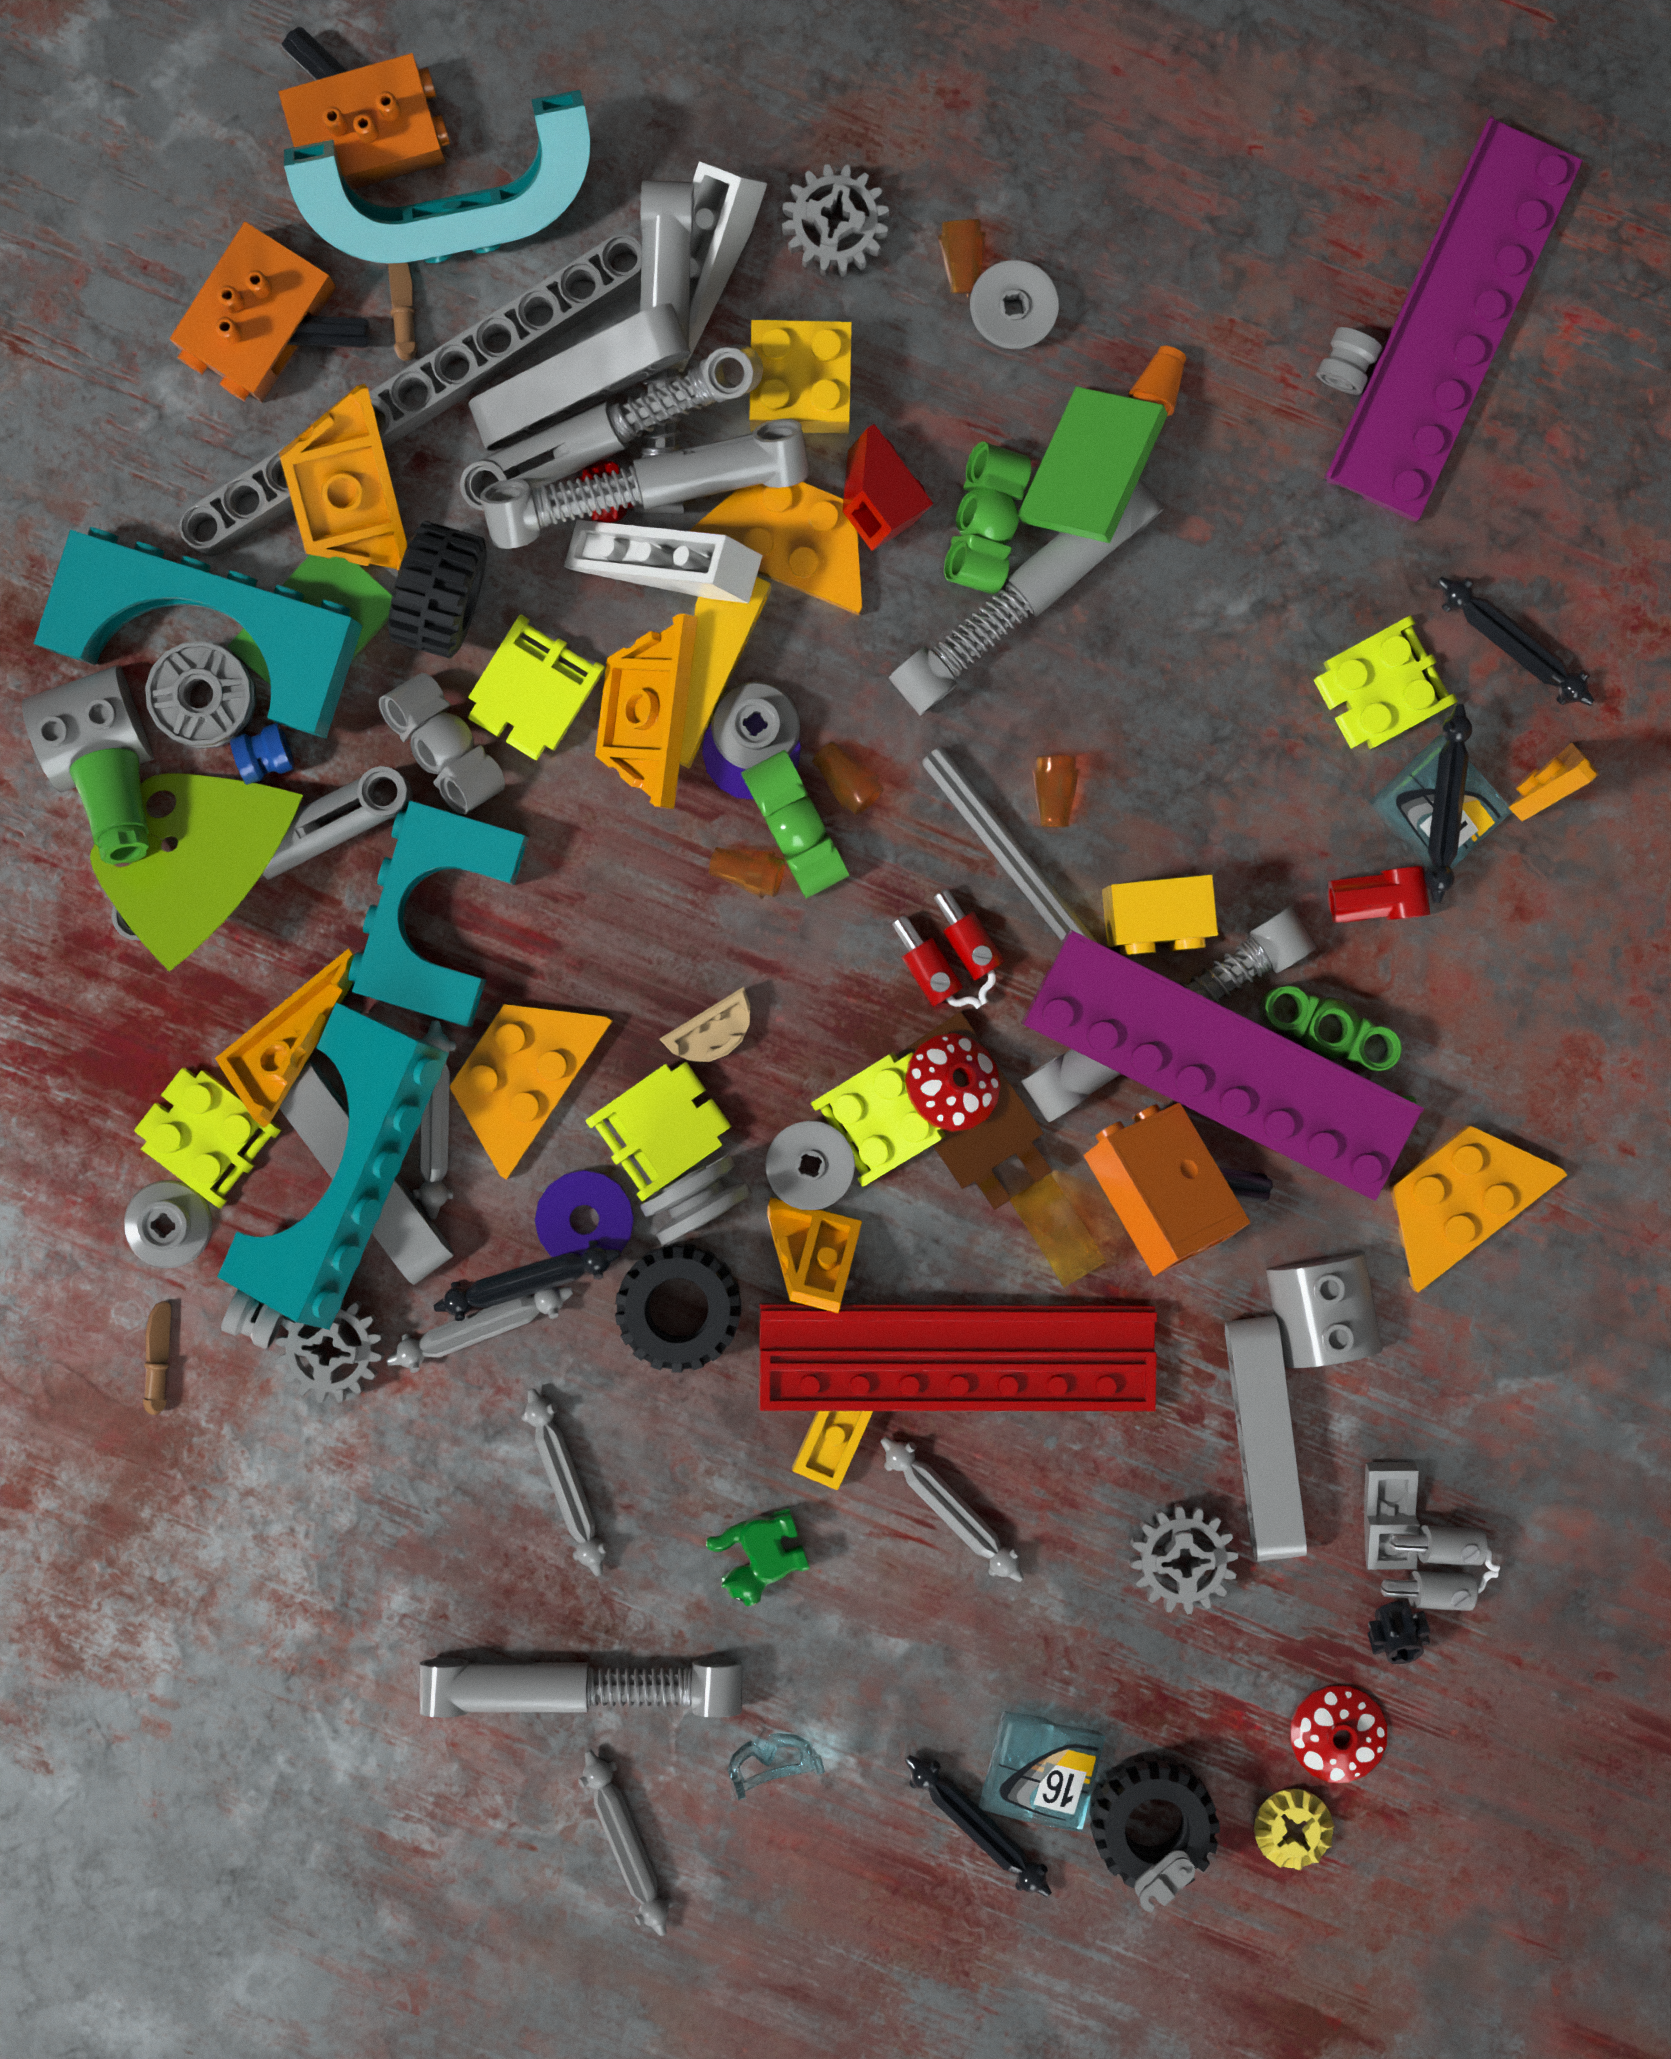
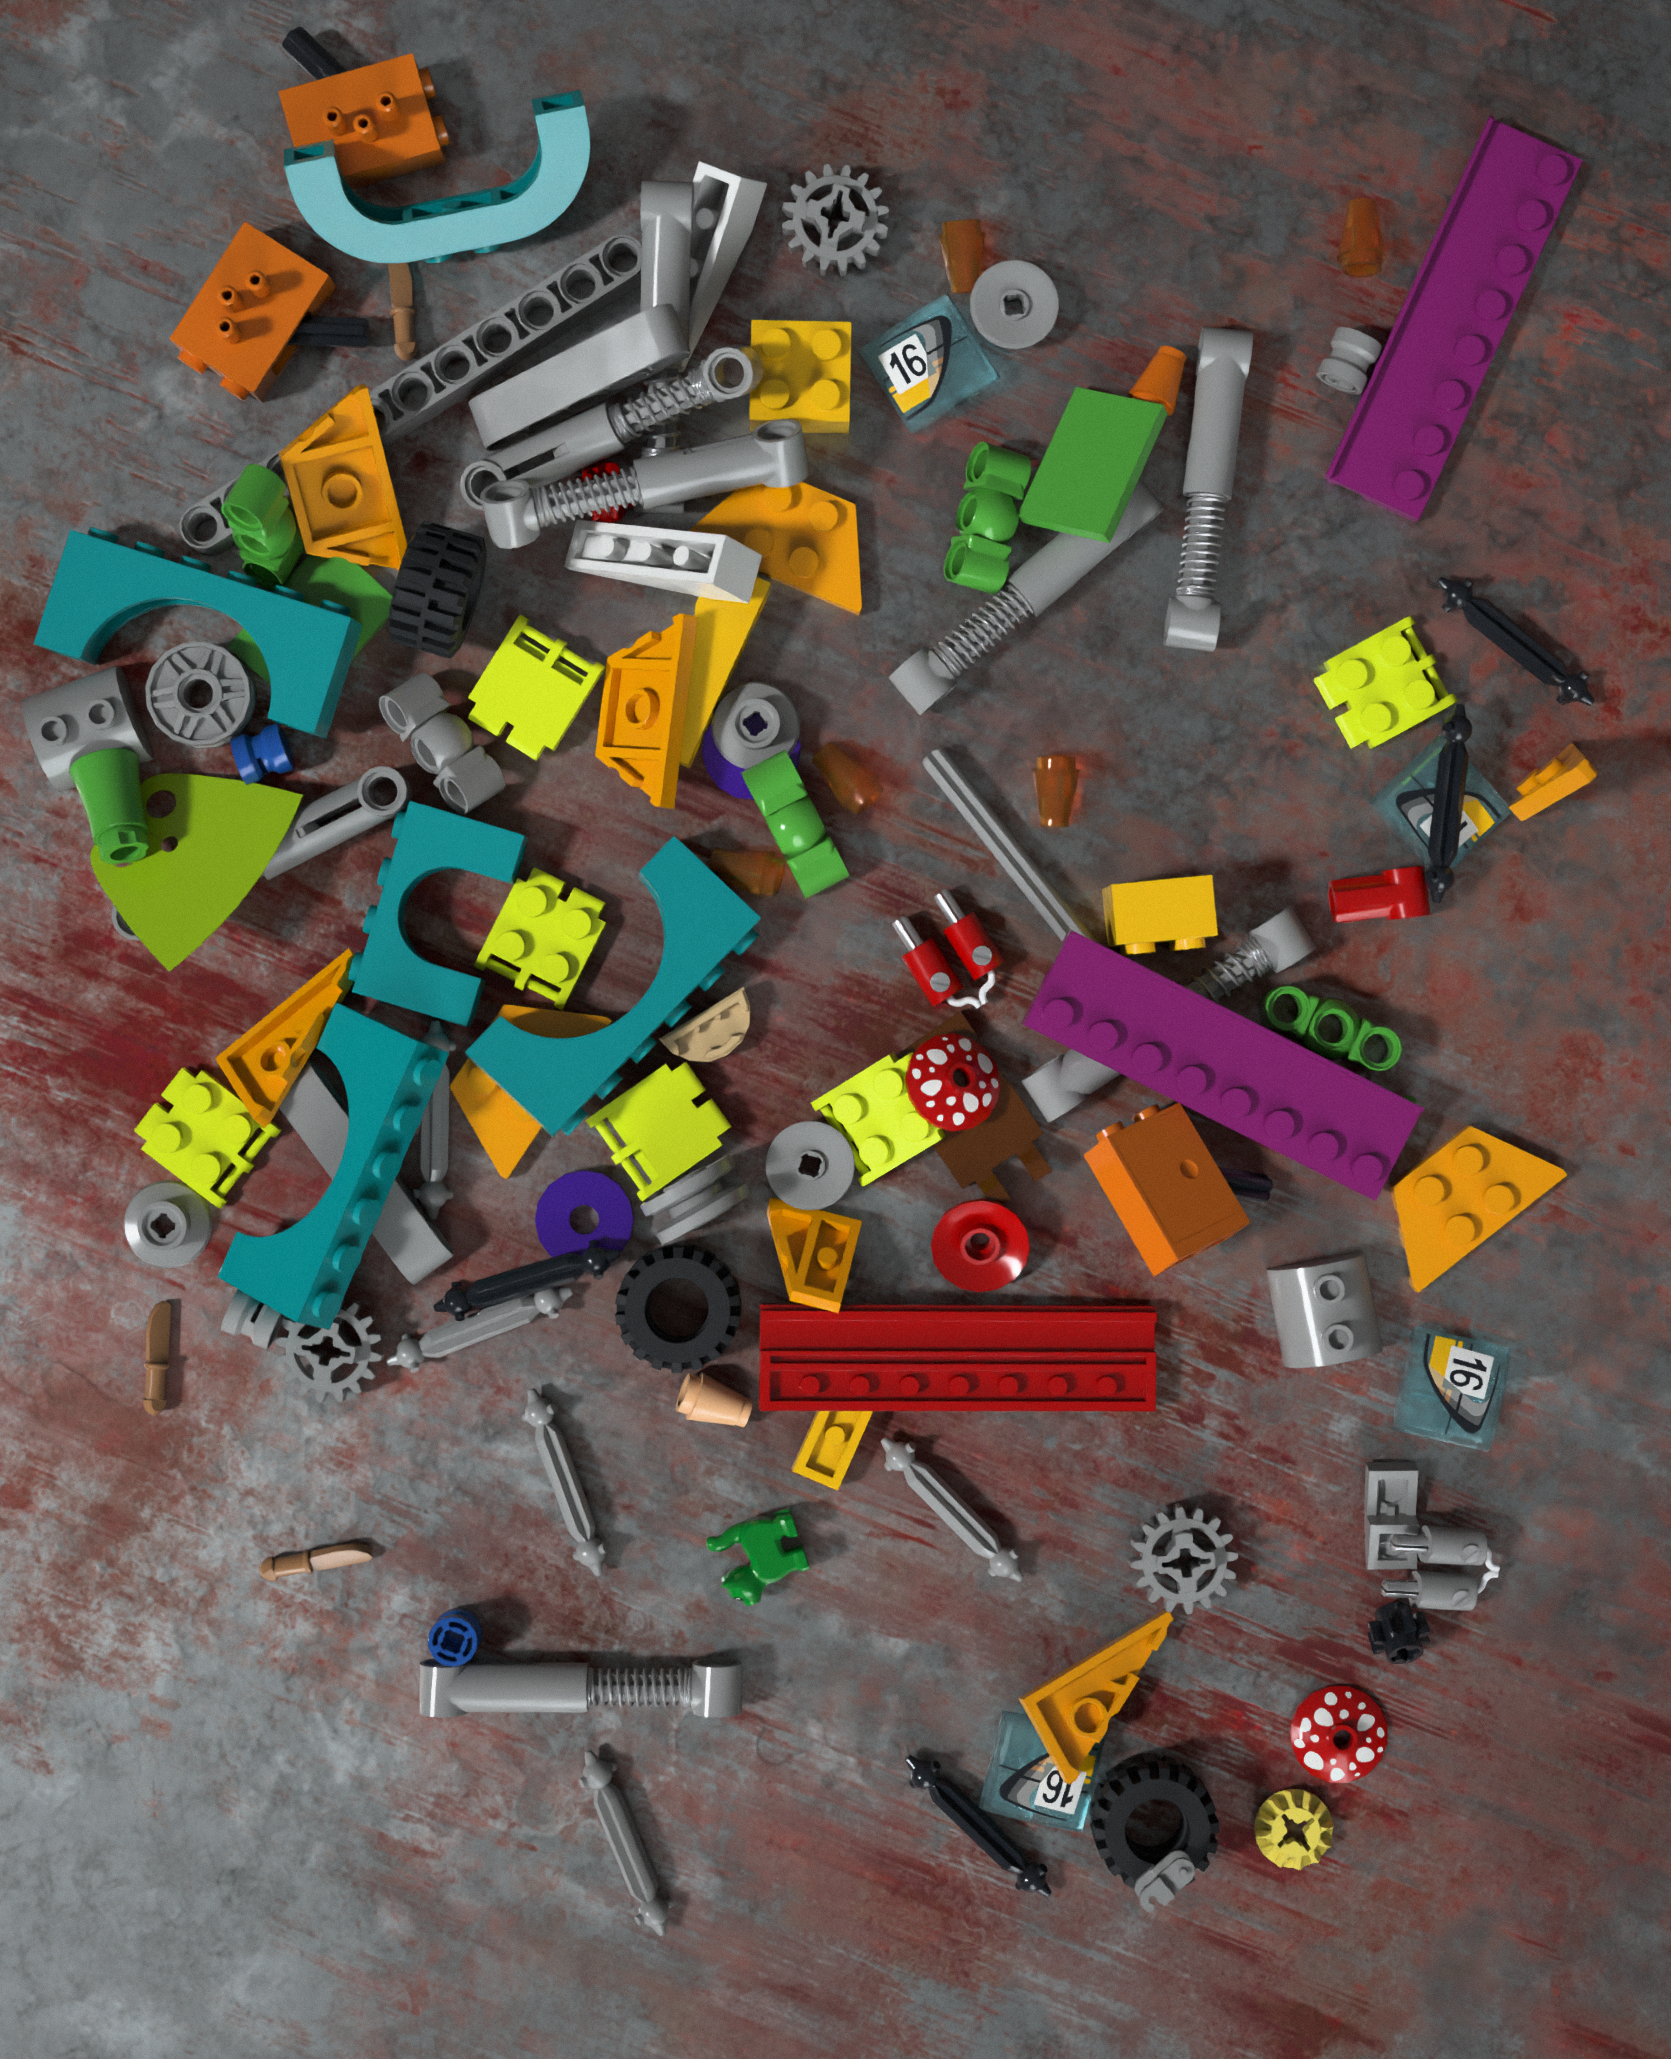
clear light blue helmet [727,1733,825,1801] -> none
red slope [843,424,934,551] -> none
clear yellow slope [1009,1174,1107,1288] -> none
light grey beam [1225,1315,1307,1562] -> none
none -> bright green piece [221,464,304,590]
none -> medium nougat piece [259,1543,373,1581]
none -> blue wheel [428,1608,483,1667]
none -> teal arch [465,836,761,1138]
none -> neon yellow plate [474,867,607,1011]
none -> light nougat cone [676,1372,753,1427]
none -> slope [859,294,1001,434]
none -> red dish [931,1199,1030,1292]
none -> light orange wing [1018,1610,1174,1785]
none -> light grey piece [1164,326,1253,652]
none -> clear orange cone [1337,198,1387,278]
none -> slope [1392,1326,1511,1452]

